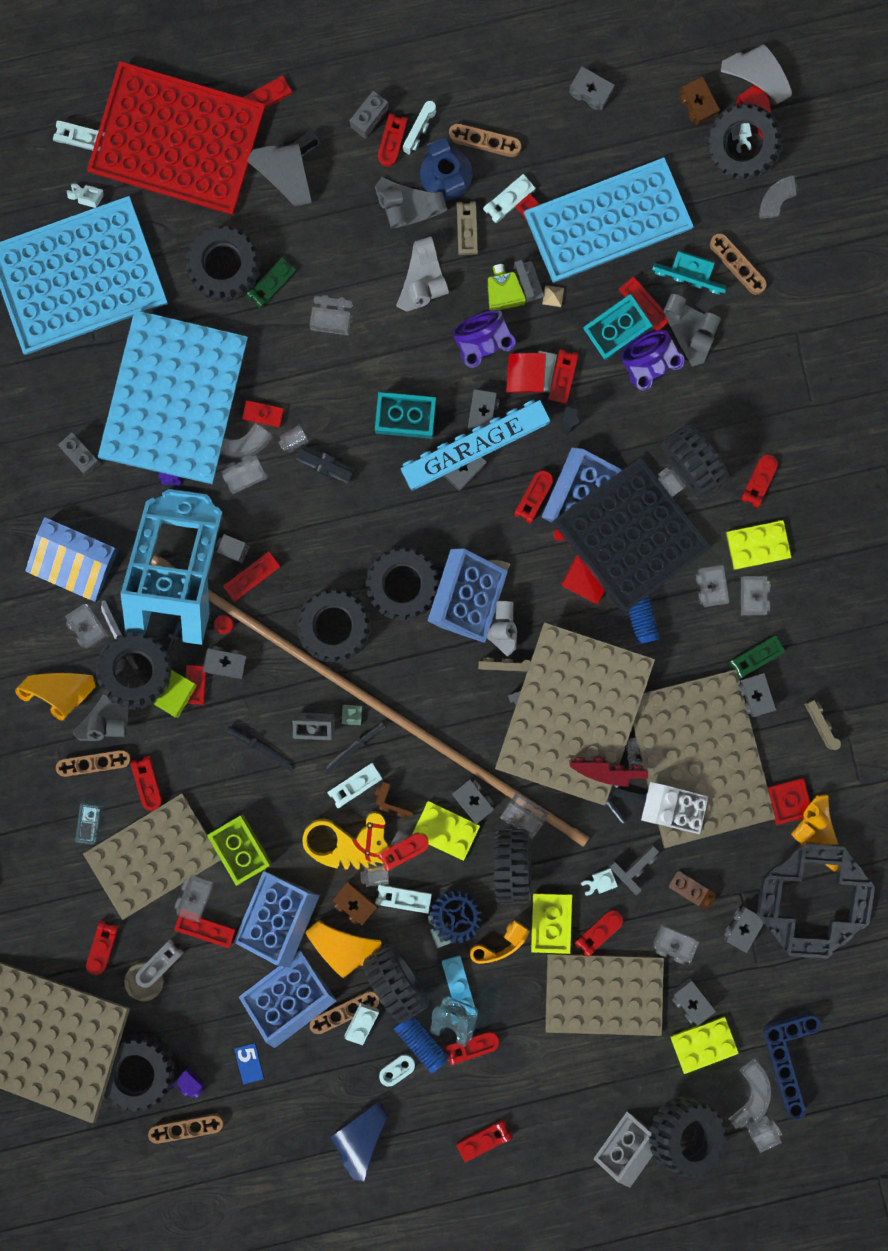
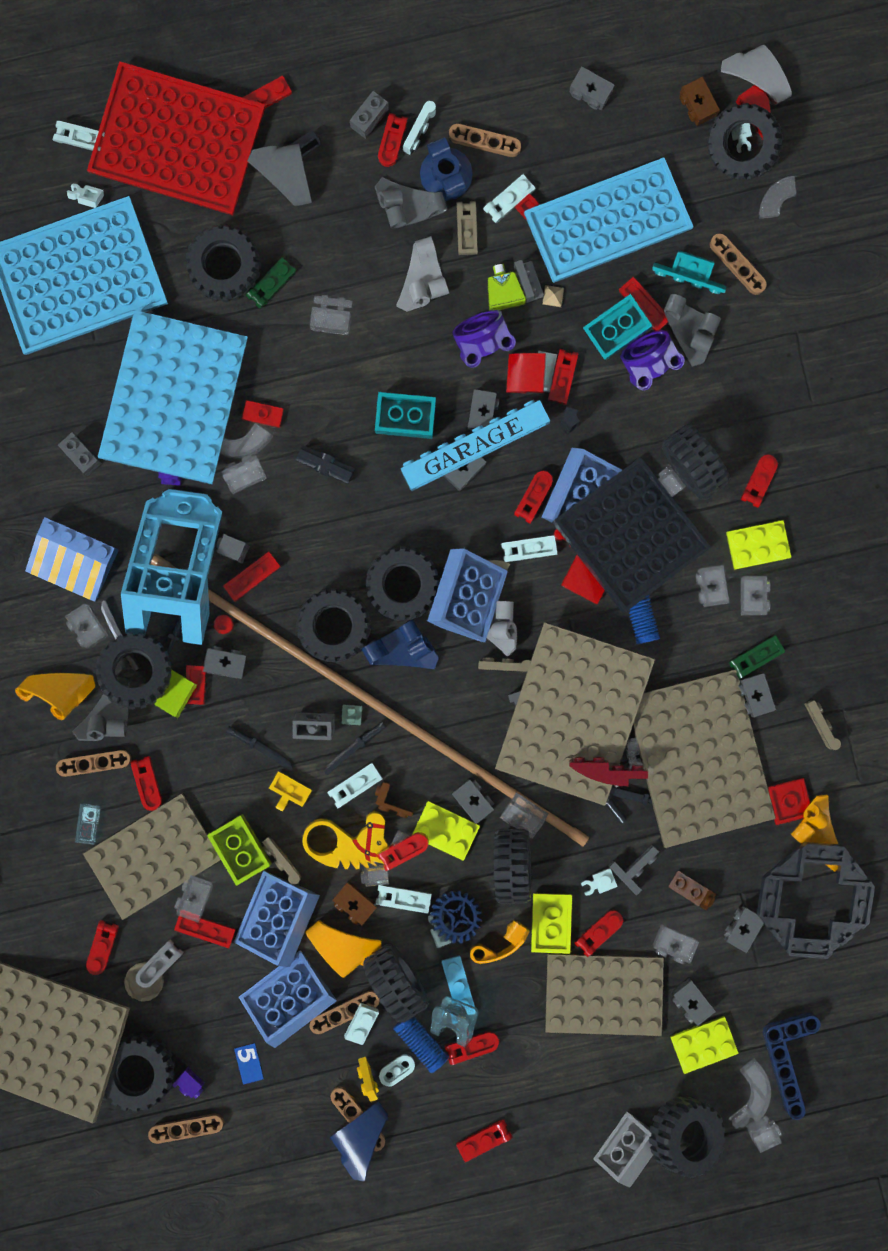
clear brick [278,425,309,453] -> none
white slope [641,782,708,834] -> none
none -> dark tan plate [262,836,301,885]
none -> yellow plate [269,771,312,811]
none -> medium nougat beam [330,1086,385,1151]
none -> yellow plate [357,1057,379,1102]
none -> dark blue panel [361,620,439,669]
none -> light aqua plate [501,535,557,562]

